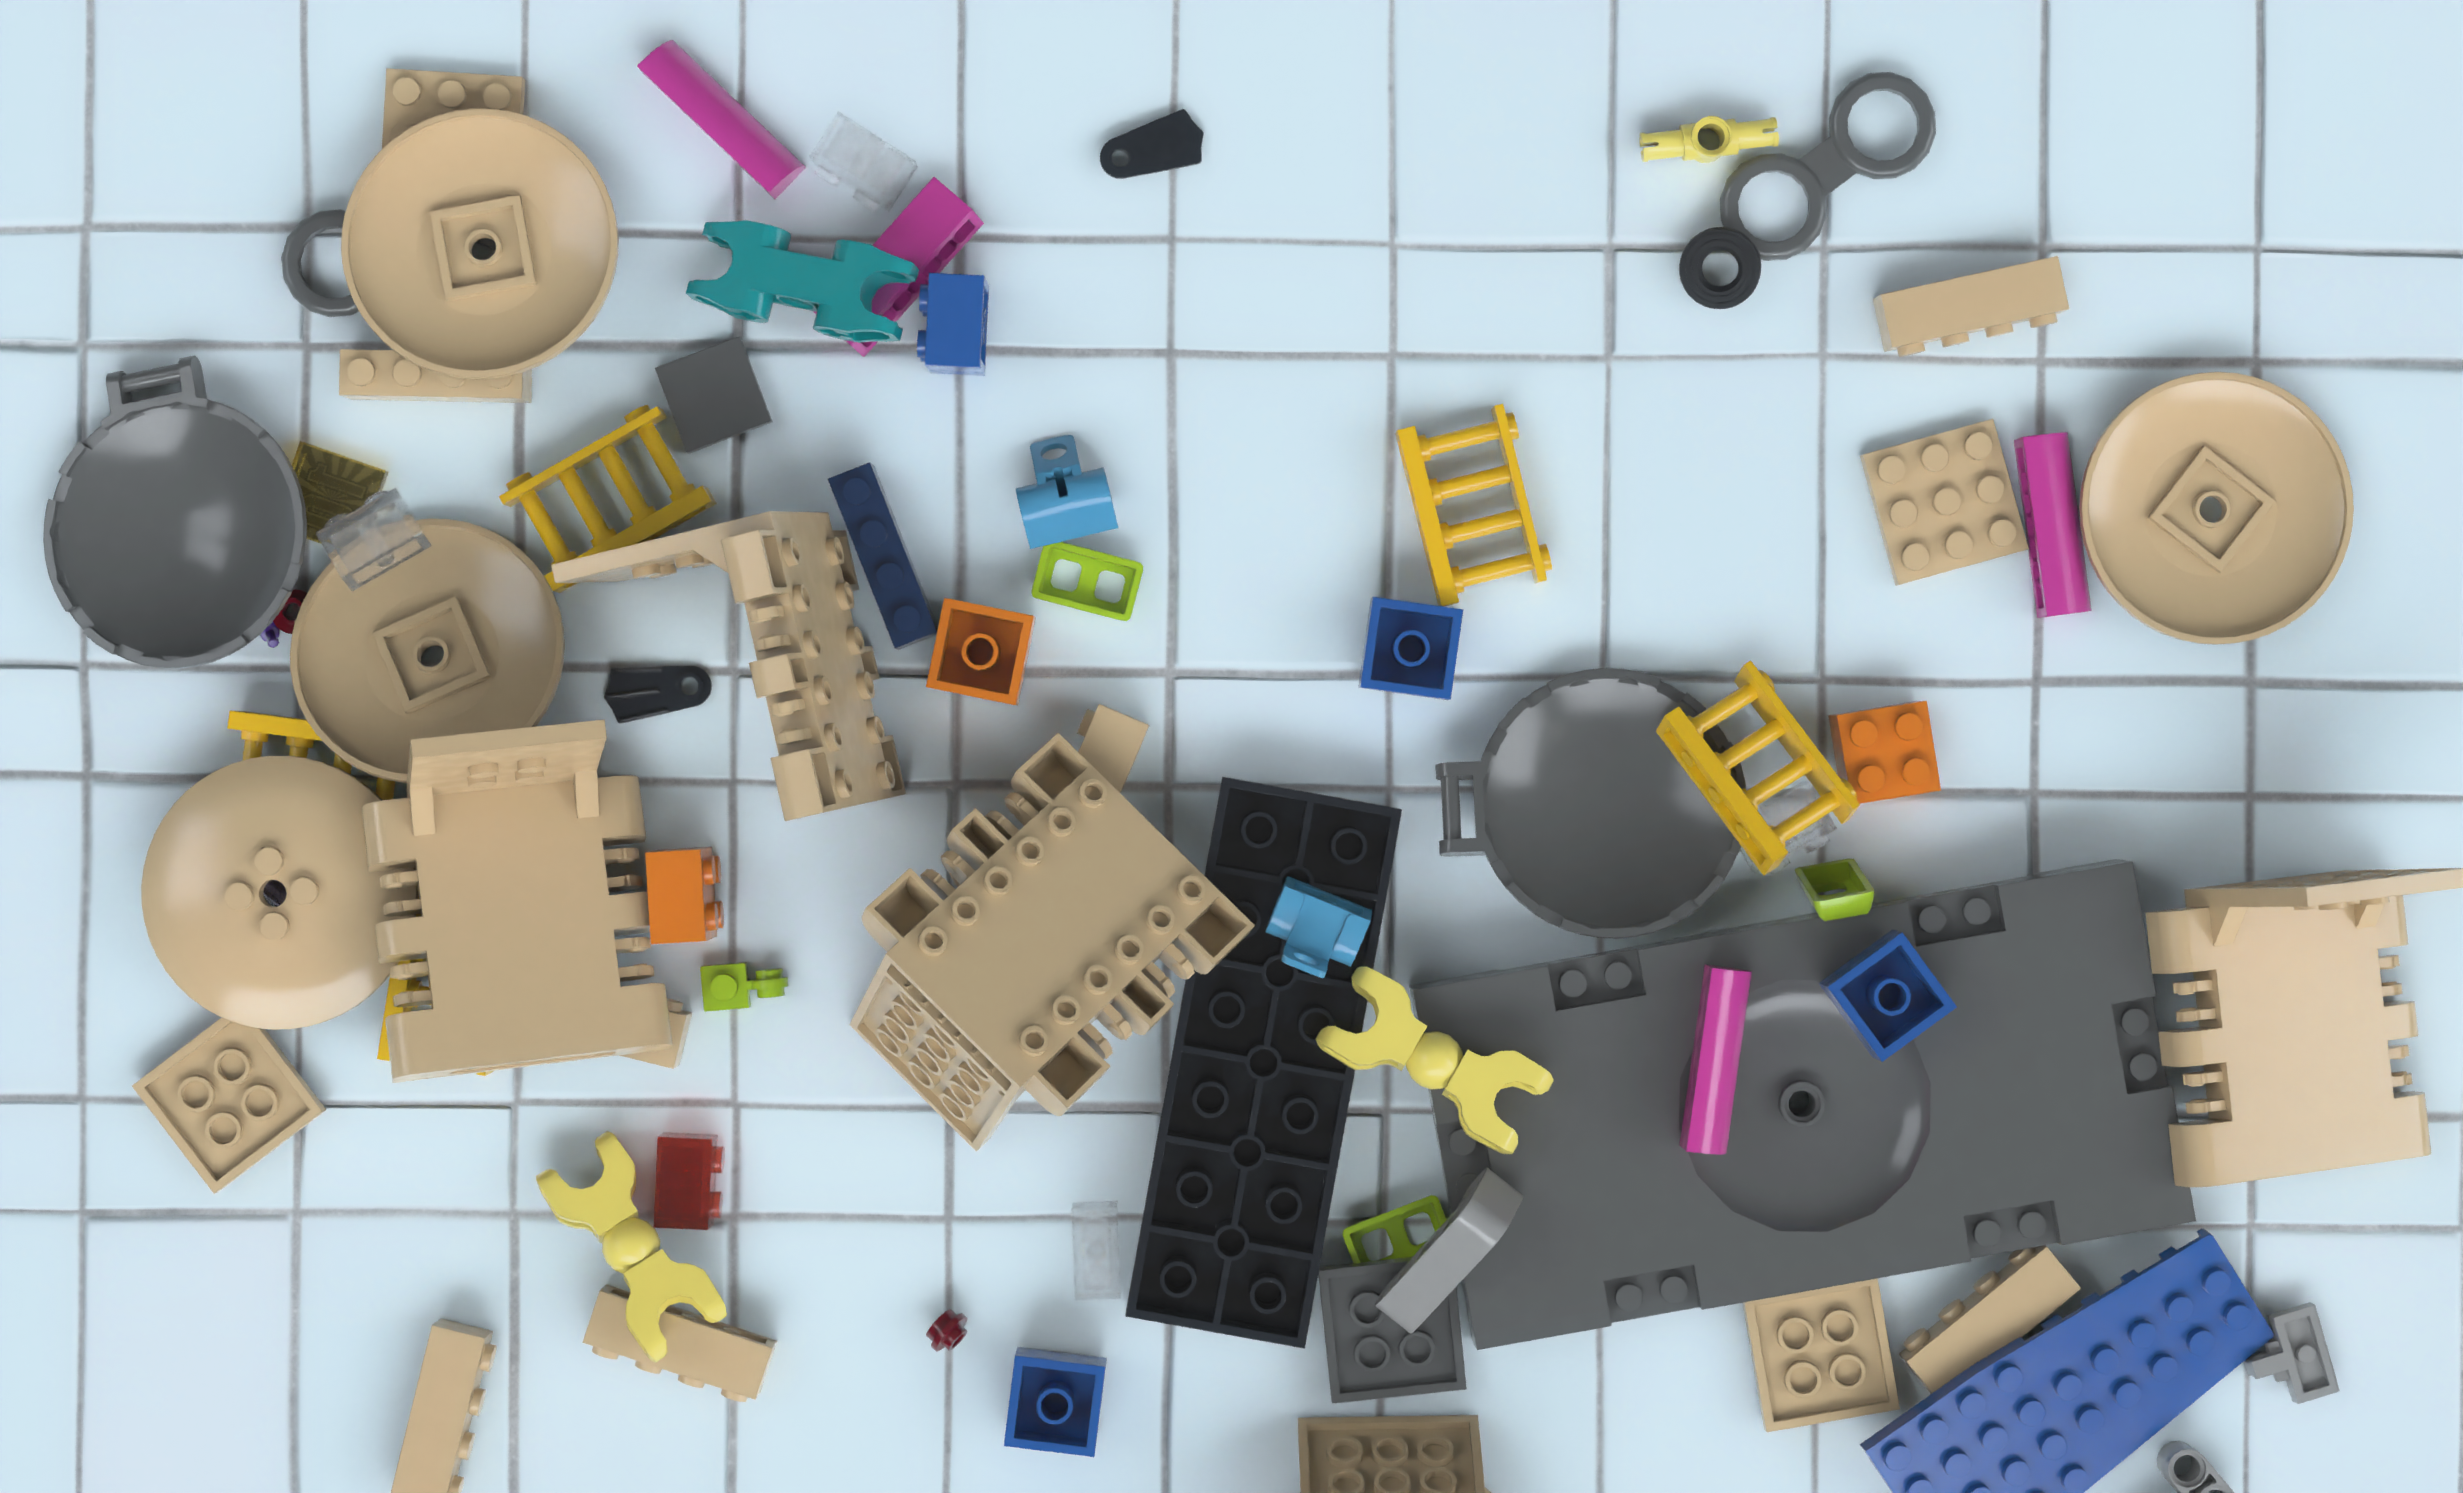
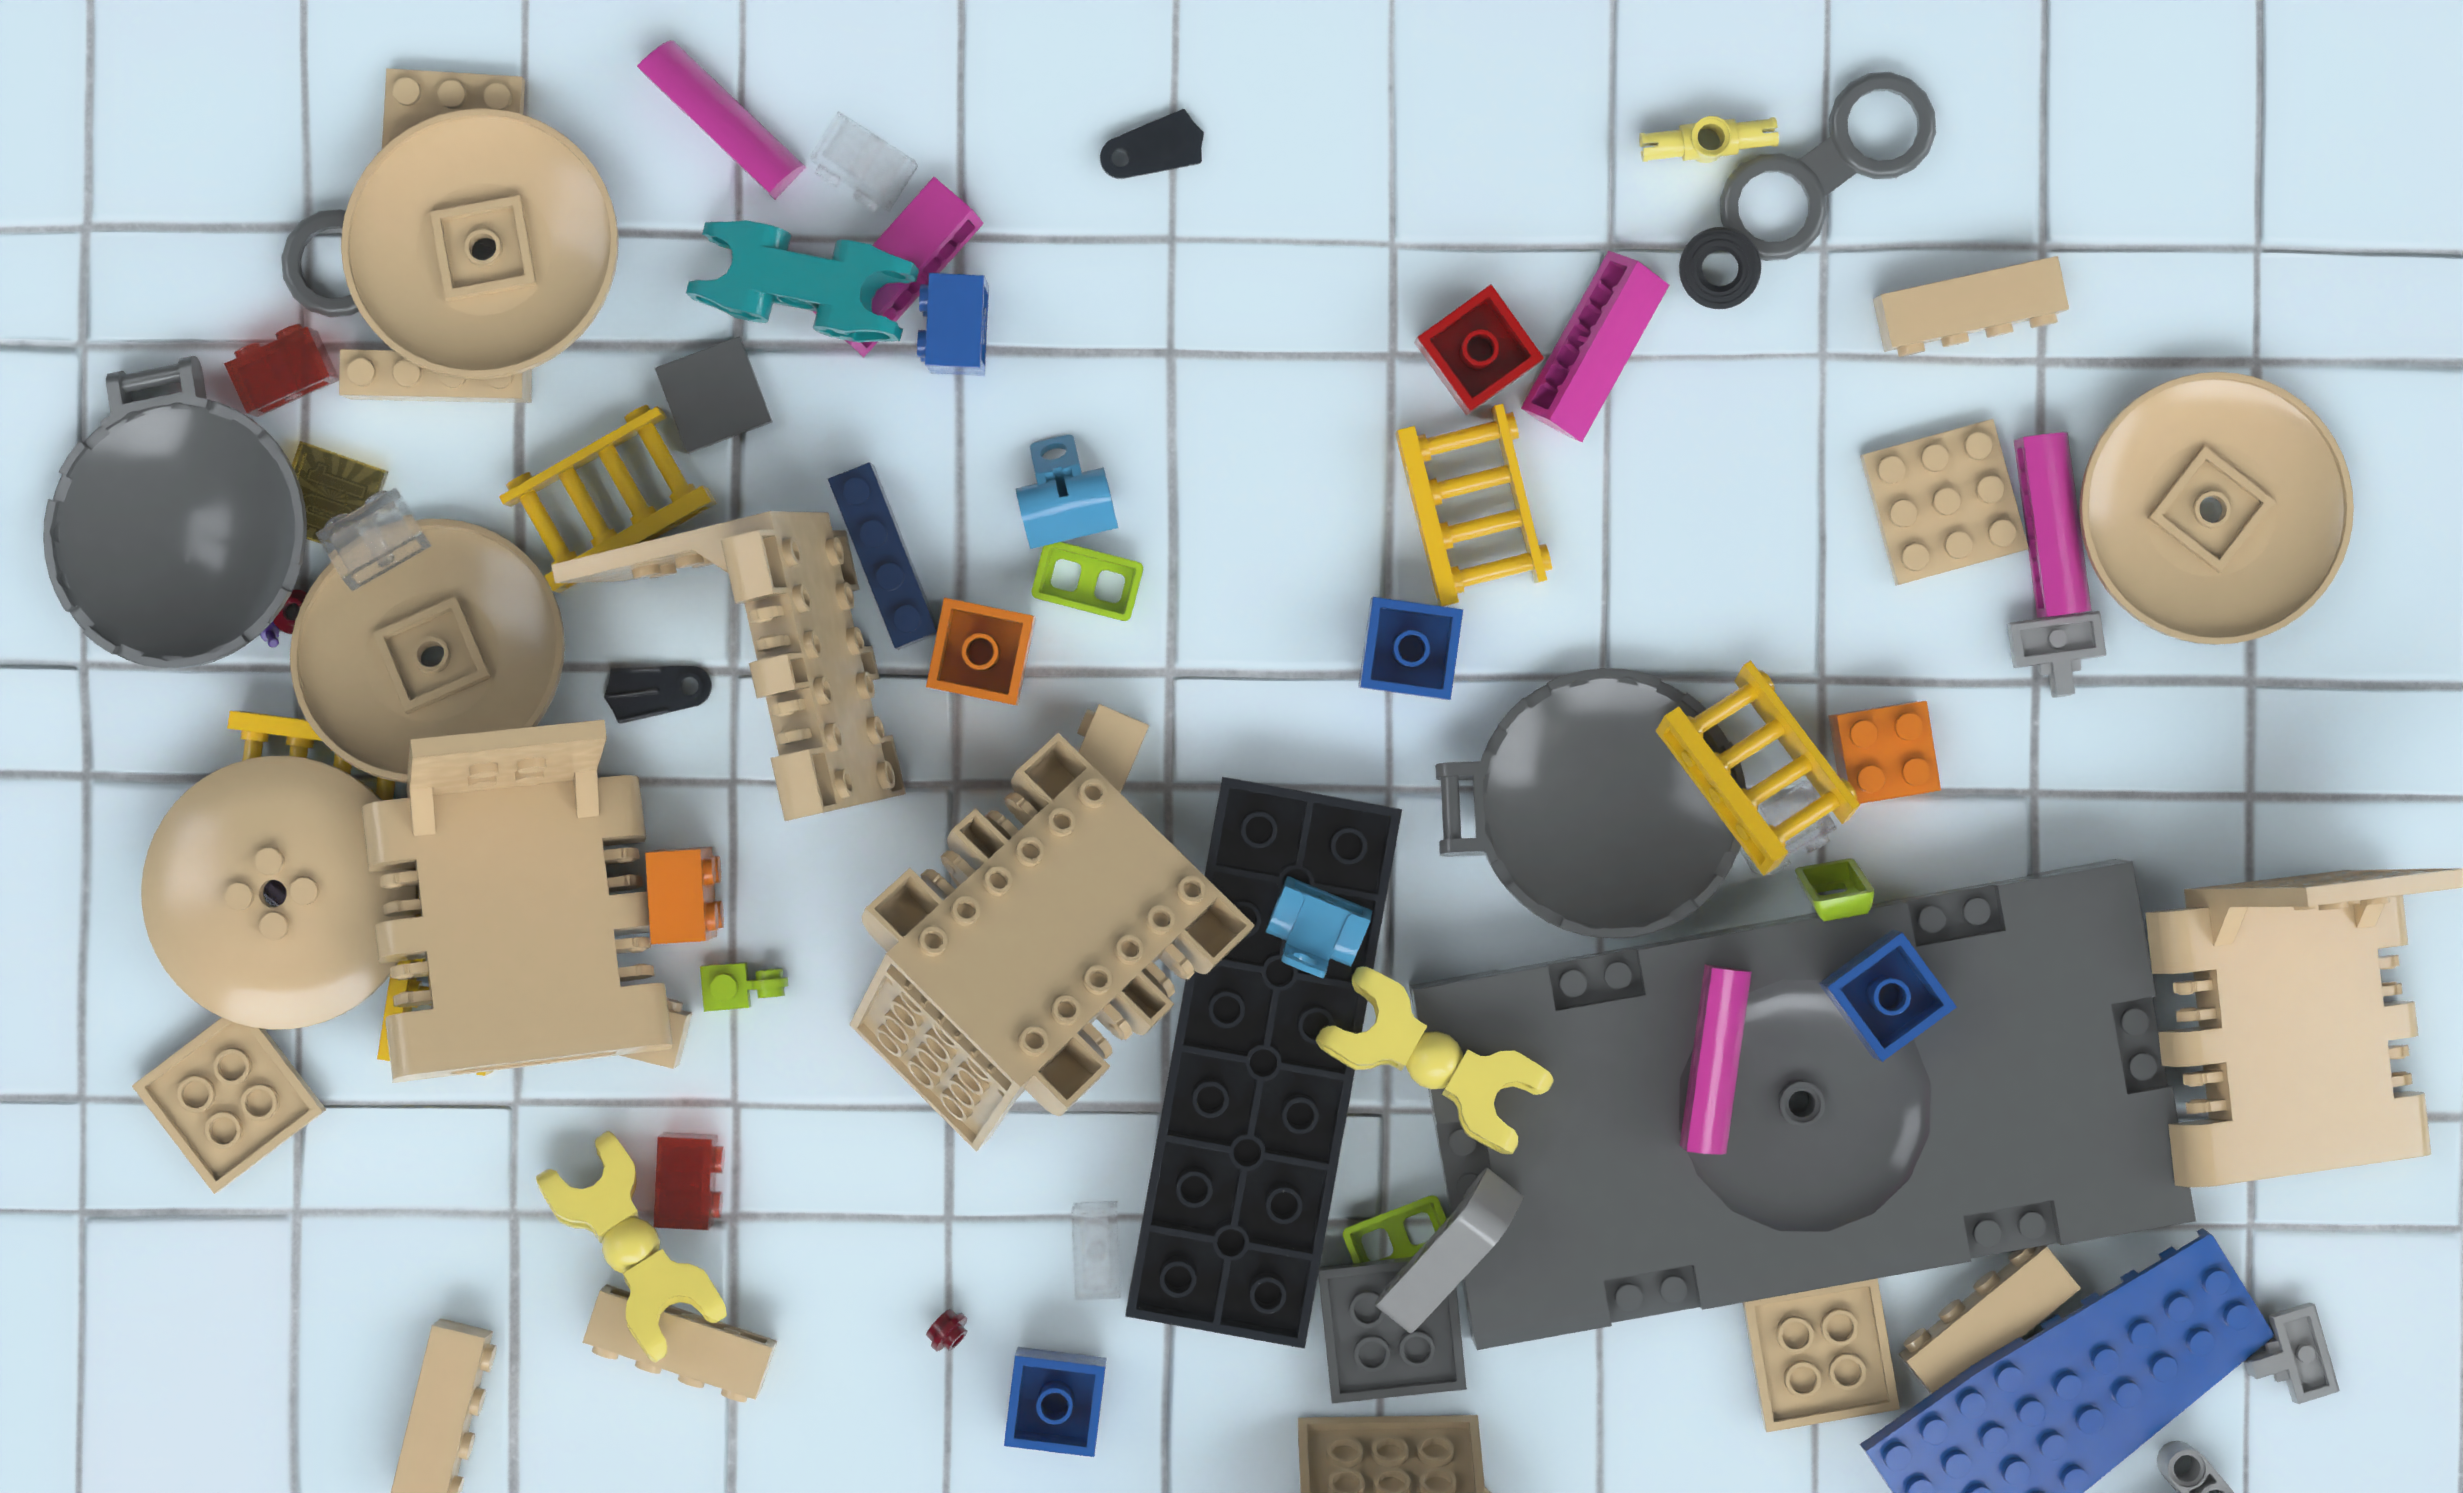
none -> clear red brick [224,324,339,417]
none -> red brick [1414,284,1544,416]
none -> dark pink brick [1521,251,1670,442]
none -> light grey hinge [2007,611,2106,698]

